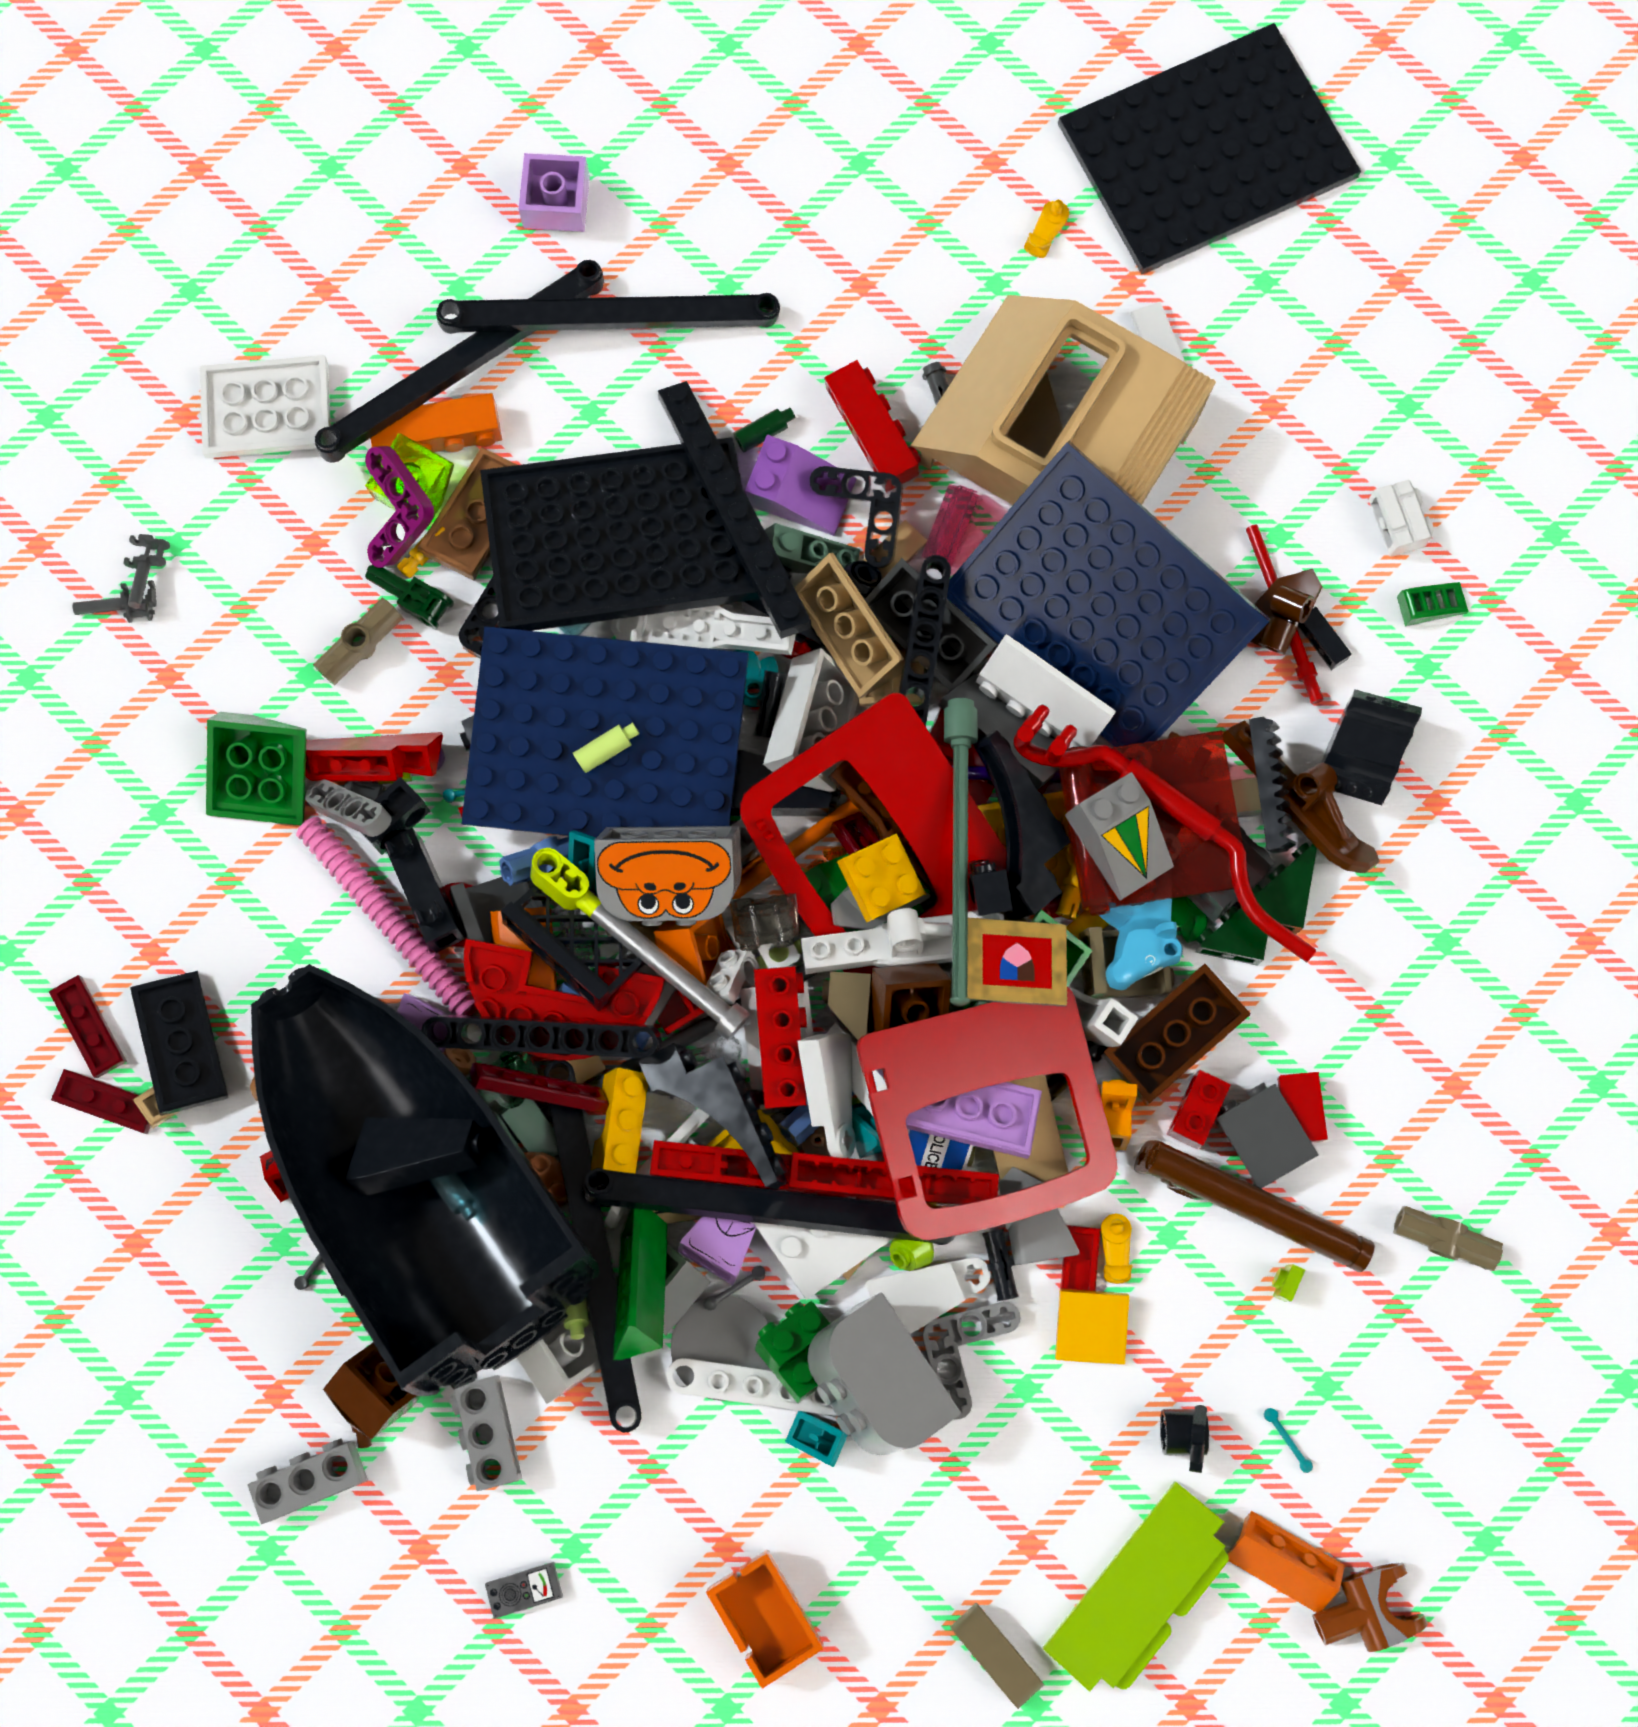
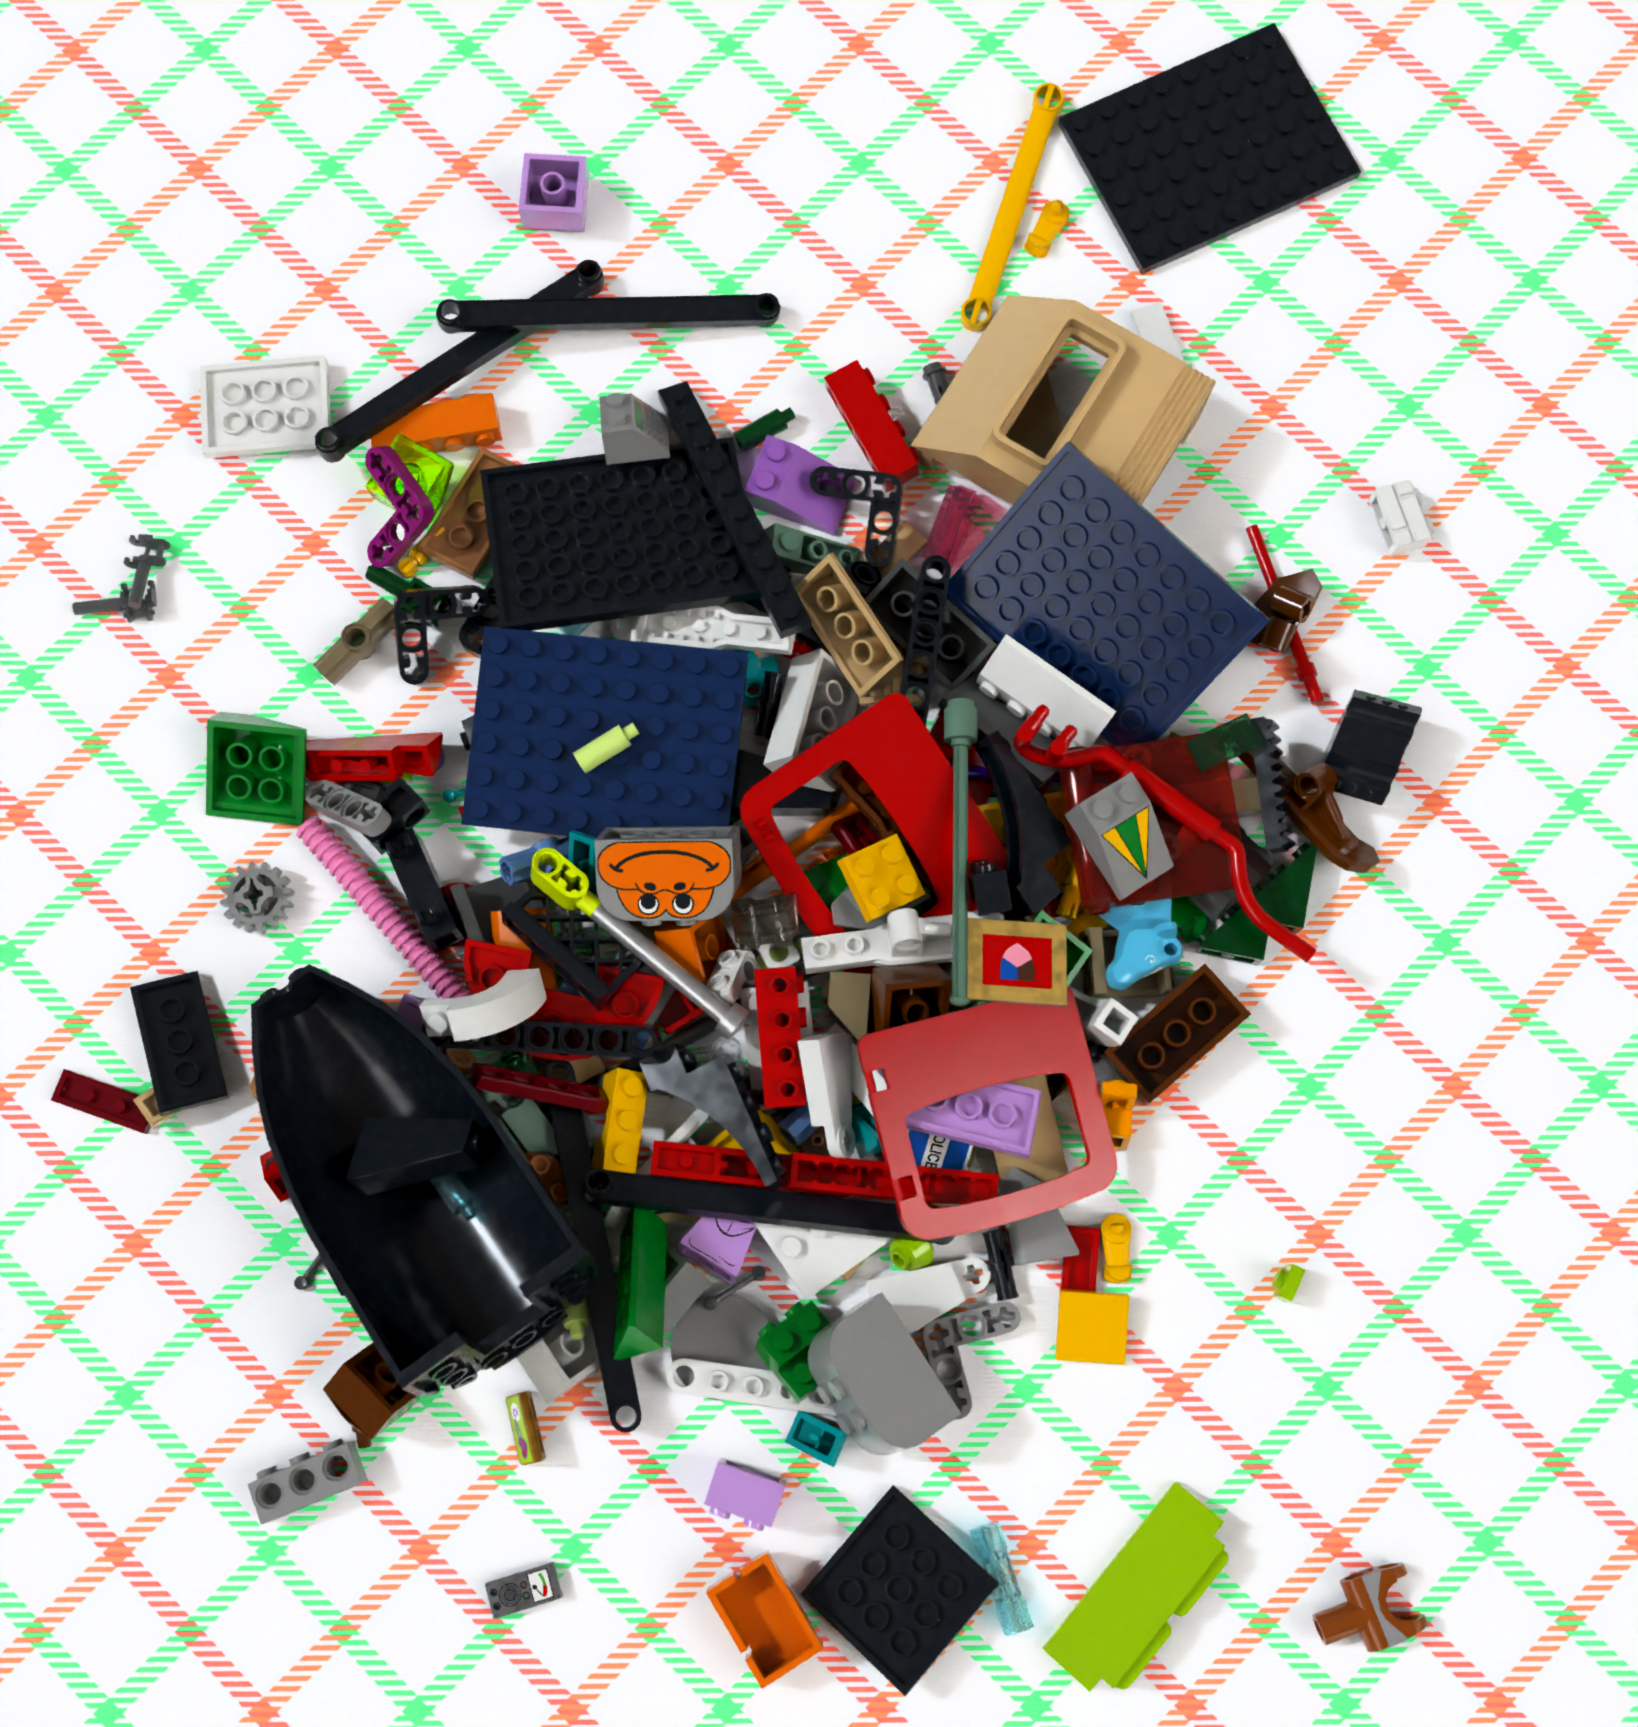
dark red tile [48,975,127,1078] -> none
light grey brick [451,1375,523,1492] -> none
dark tan beam [950,1603,1045,1709] -> none
reddish brown piece [1134,1140,1375,1272] -> none
black piece [1160,1405,1209,1473] -> none
red brick [1166,1070,1231,1149] -> none
dark grey panel [1215,1082,1319,1189] -> none
orange panel [1228,1510,1345,1613] -> none
teal hinge [1263,1408,1313,1473] -> none
red panel [1277,1072,1328,1143] -> none
black piece [1298,606,1352,671] -> none
dark tan piece [1393,1206,1503,1271] -> none
green slope [1397,582,1469,627] -> none
none -> light grey gear [220,861,295,934]
none -> black beam [393,585,490,685]
none -> white arch [419,968,547,1042]
none -> slope [506,1391,546,1466]
none -> light grey slope [599,393,670,465]
none -> lavender brick [704,1458,786,1531]
none -> black tile [800,1485,1000,1696]
none -> yellow piece [960,83,1064,332]
none -> clear light blue axle [970,1520,1034,1636]
none -> clear green plate [1185,713,1262,773]

